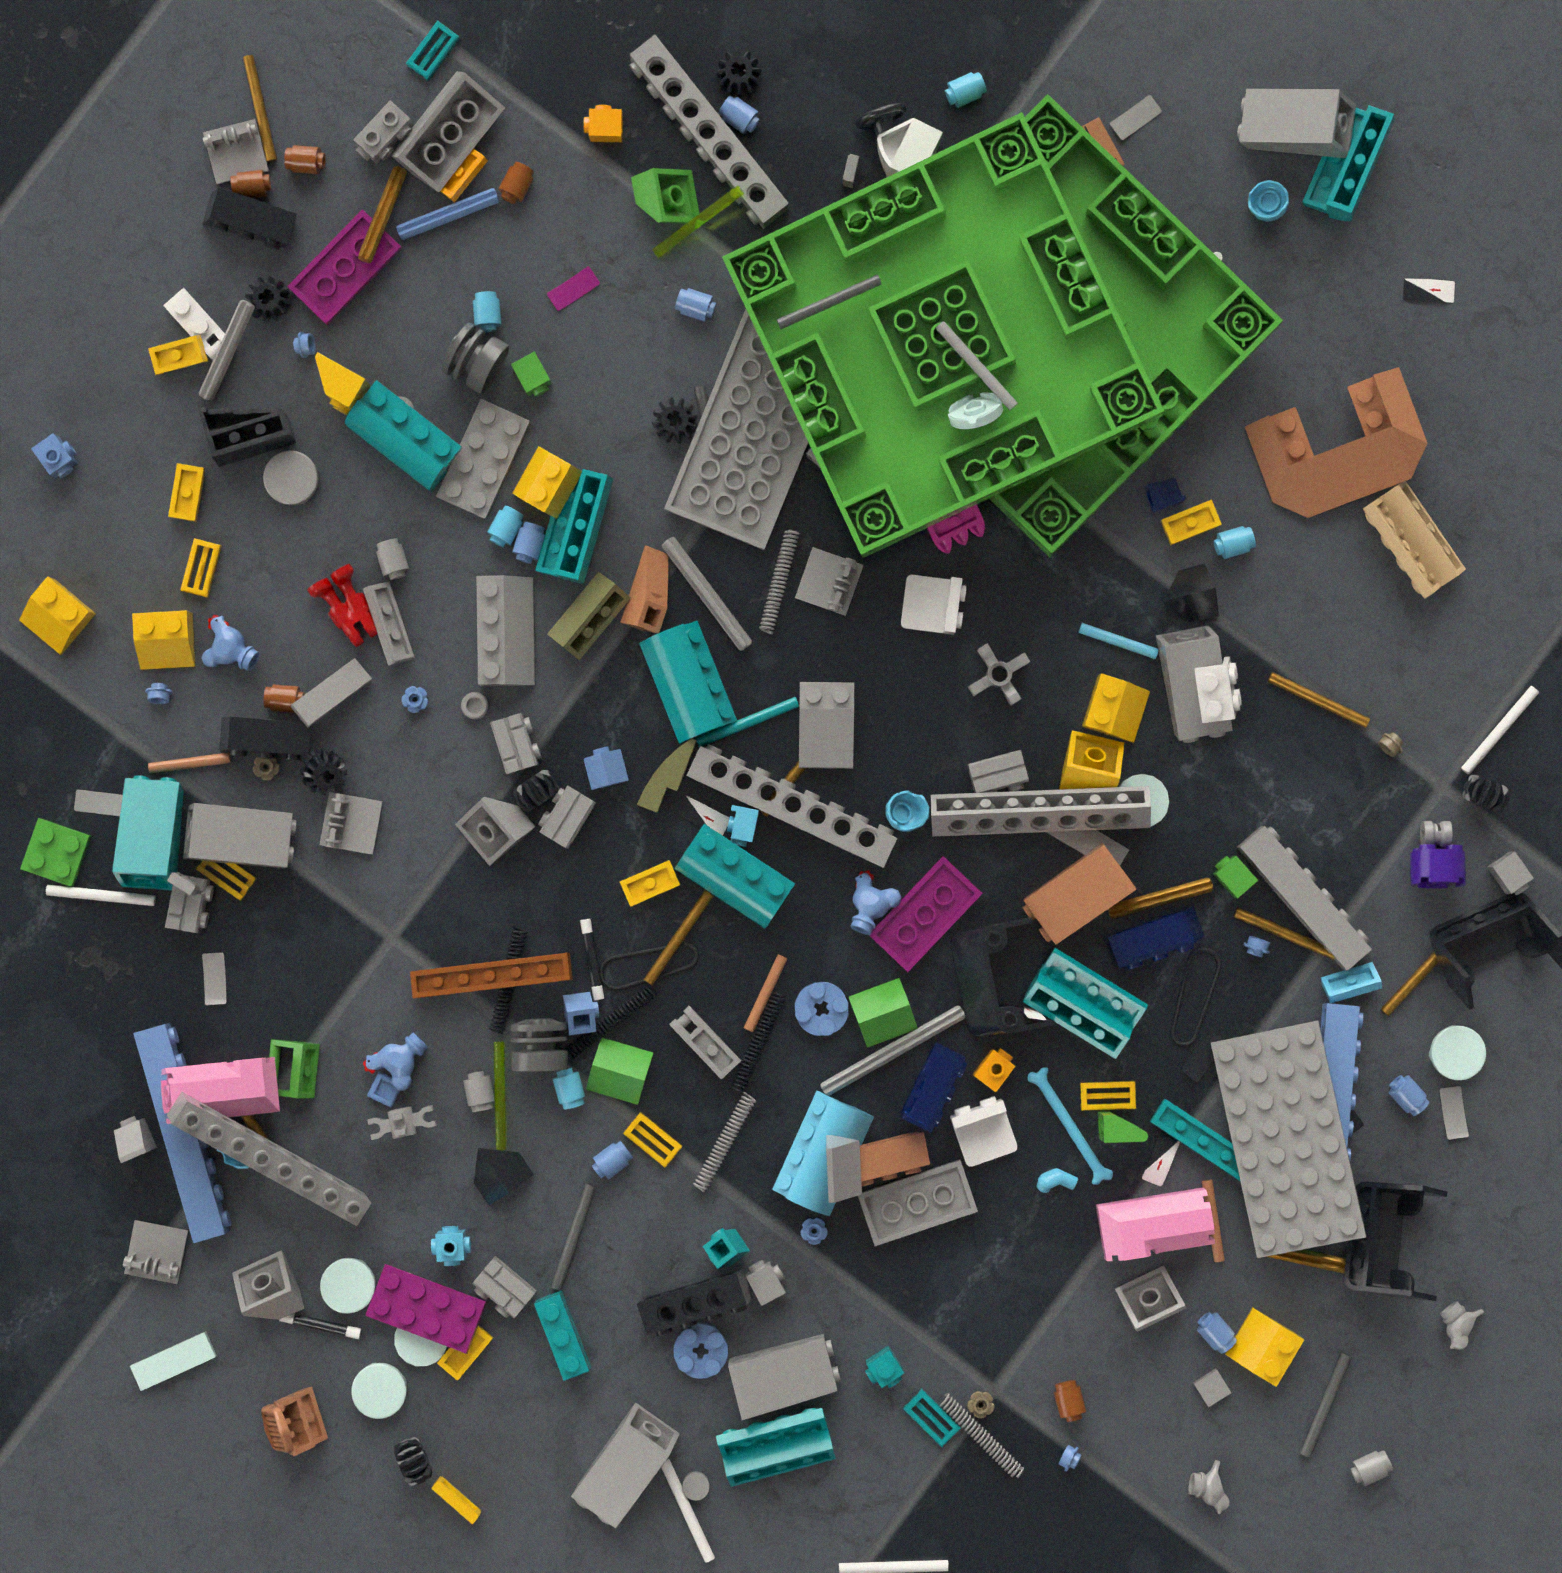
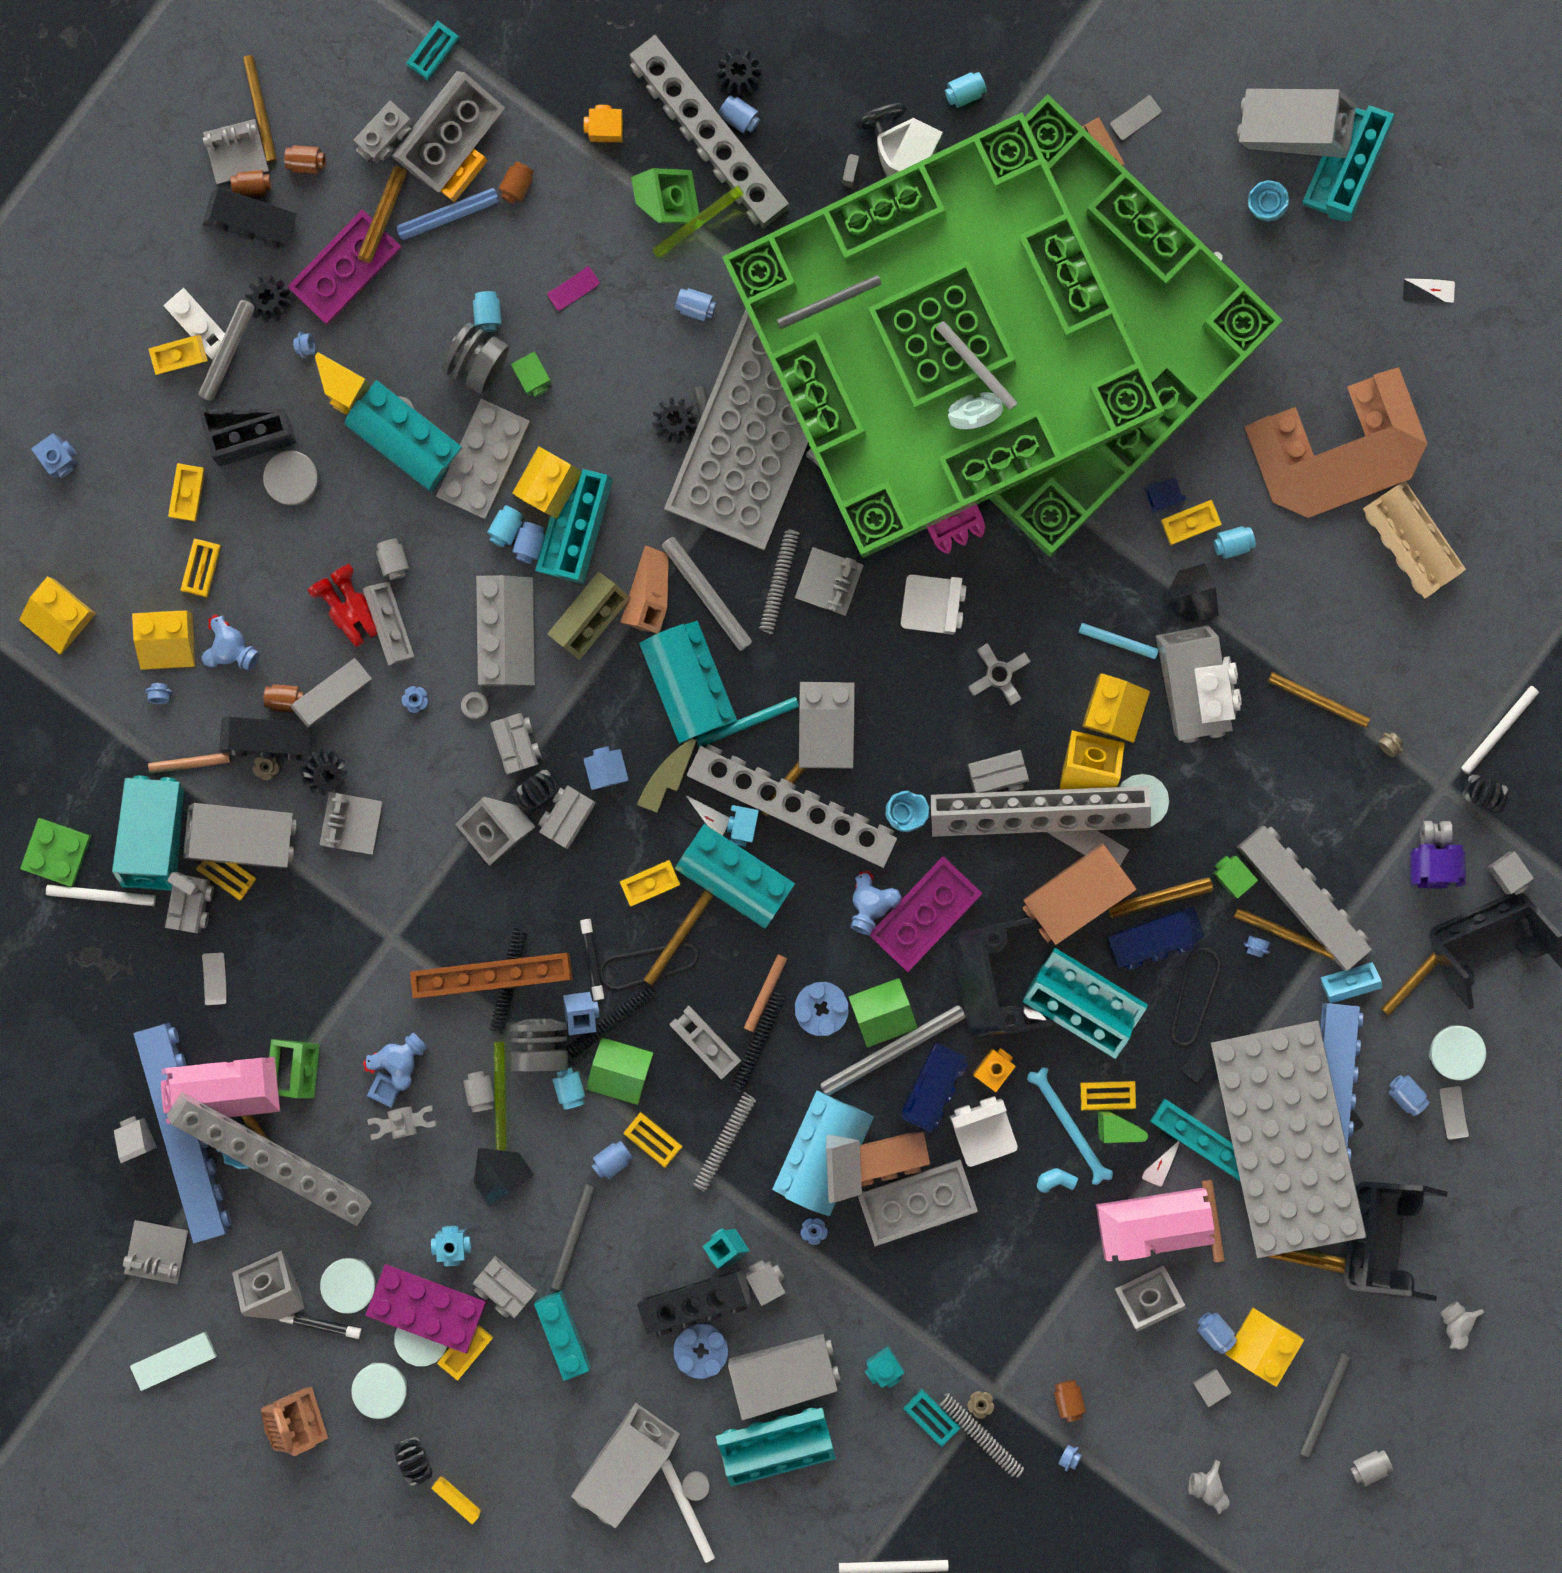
light grey sticker [74,790,123,816] -> none

